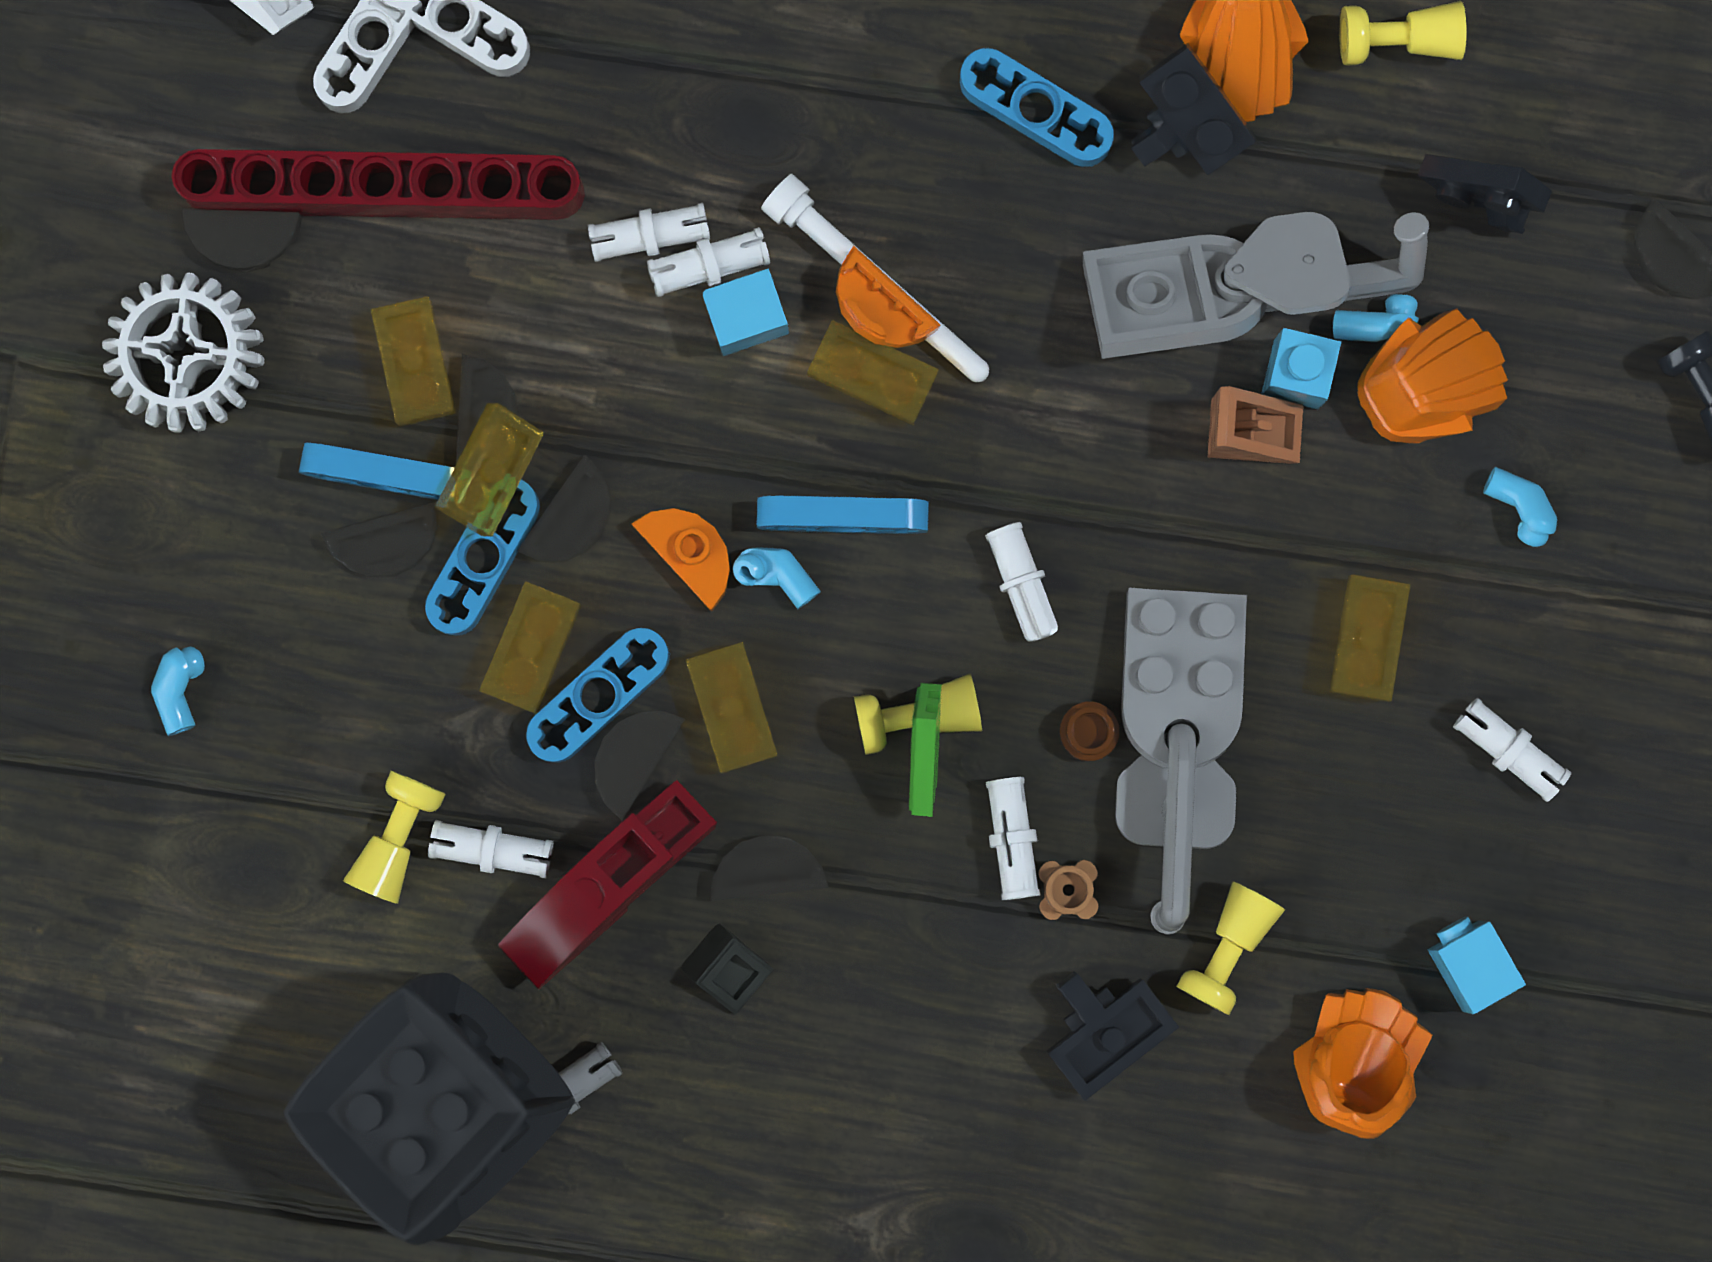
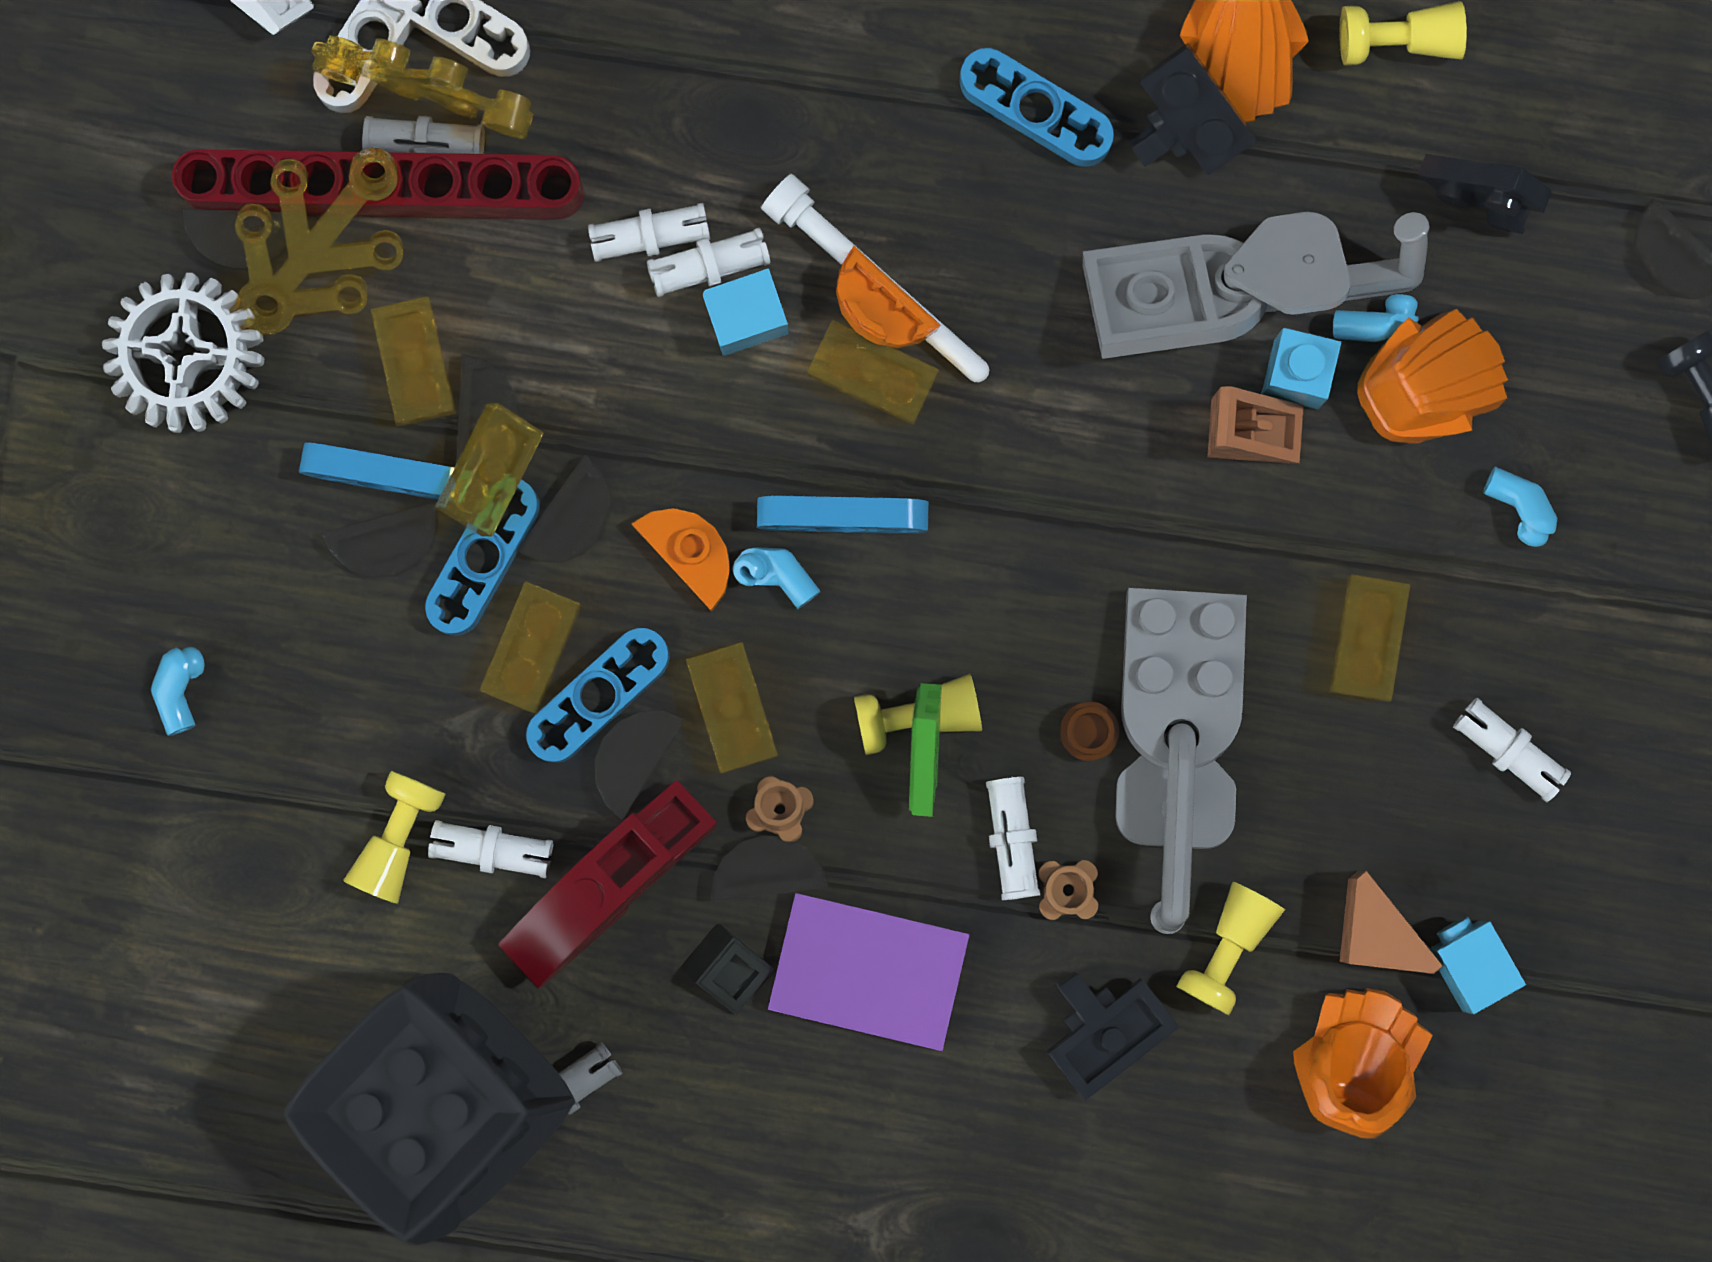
white axle [985,522,1058,642] -> none
none -> clear yellow plant [235,148,404,335]
none -> clear yellow plant [311,35,534,139]
none -> light grey pin [362,116,485,154]
none -> medium nougat plate [746,777,814,843]
none -> medium lavender tile [768,893,969,1051]
none -> nougat slope [1340,871,1442,974]

